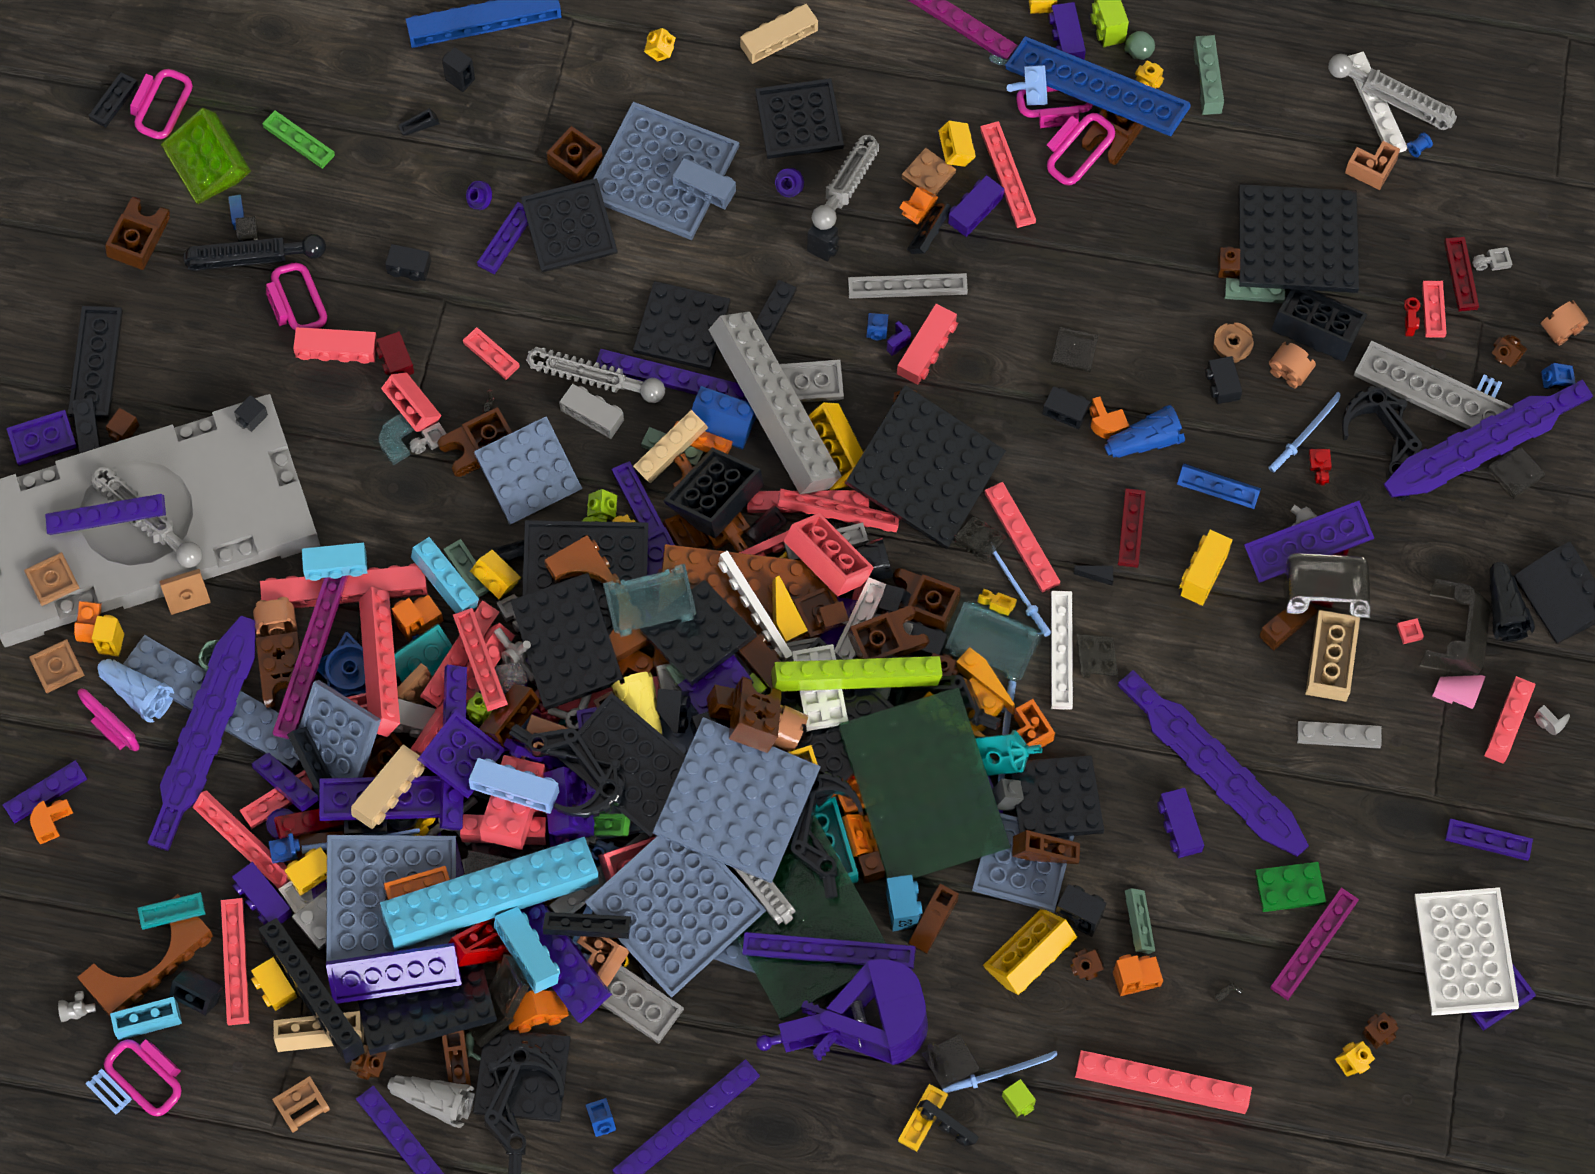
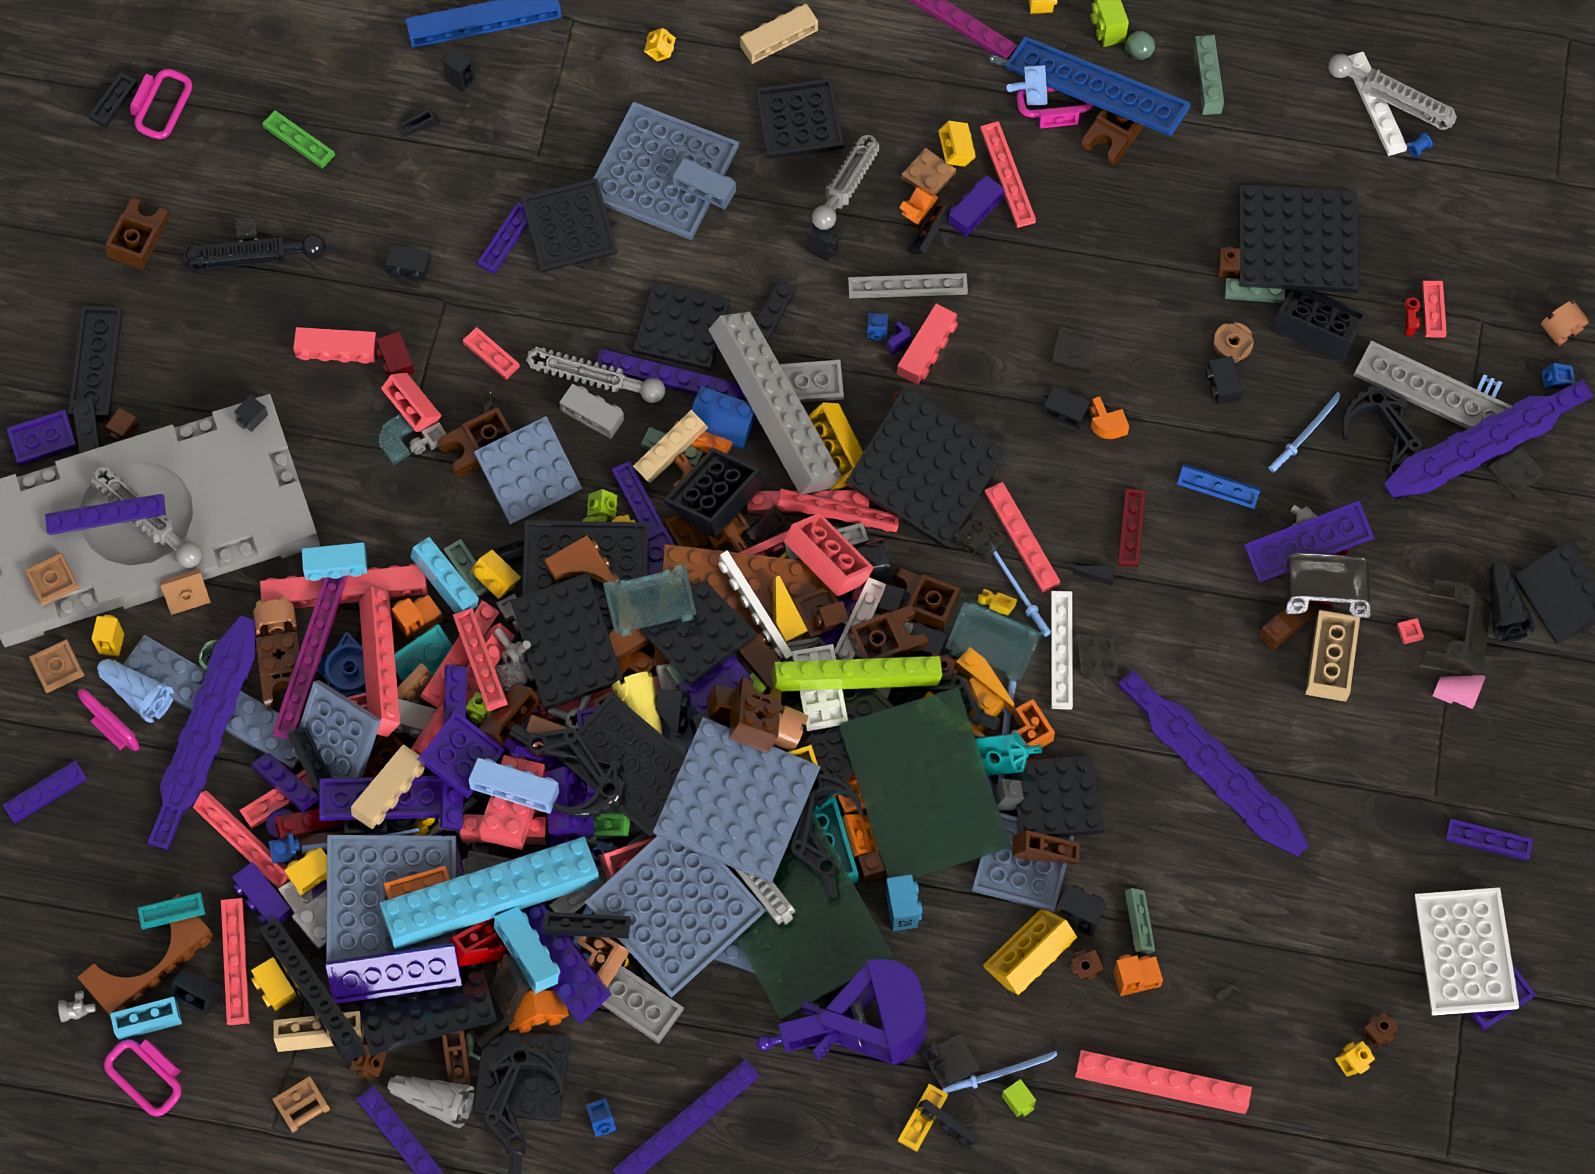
orange brick [30,799,73,845] -> none
orange brick [75,601,102,643] -> none
light blue tile [86,1069,132,1115] -> none
clear neon green slope [161,108,251,204] -> none
blue piece [229,195,246,230] -> none
dark pink bar [266,263,327,331] -> none
dark purple plate [466,181,492,210] -> none
reddish brown brick [547,126,603,183] -> none
dark purple plate [742,932,916,969] -> none
dark purple plate [775,168,804,197] -> none
reddish brown slope [908,883,959,954] -> none
dark pink bar [1047,113,1115,185] -> none
dark purple brick [1048,2,1086,60] -> none
blue cone [1104,404,1185,458] -> none
yellow brick [1135,60,1164,89] -> none
dark purple brick [1157,788,1204,858] -> none
yellow brick [1180,530,1232,606] -> none
green plate [1255,862,1326,912] -> none
nougat brick [1269,342,1316,389] -> none
magenta plate [1270,887,1359,1000] -> none
light grey plate [1297,721,1381,748] -> none
red plate [1309,449,1332,486] -> none
nougat brick [1345,141,1400,190] -> none
dark red plate [1444,237,1479,312] -> none
light grey plate [1472,247,1513,271] -> none
coral brick [1484,676,1536,764] -> none
reddish brown brick [1492,335,1527,367] -> none
light grey plate [1534,705,1570,735] -> none

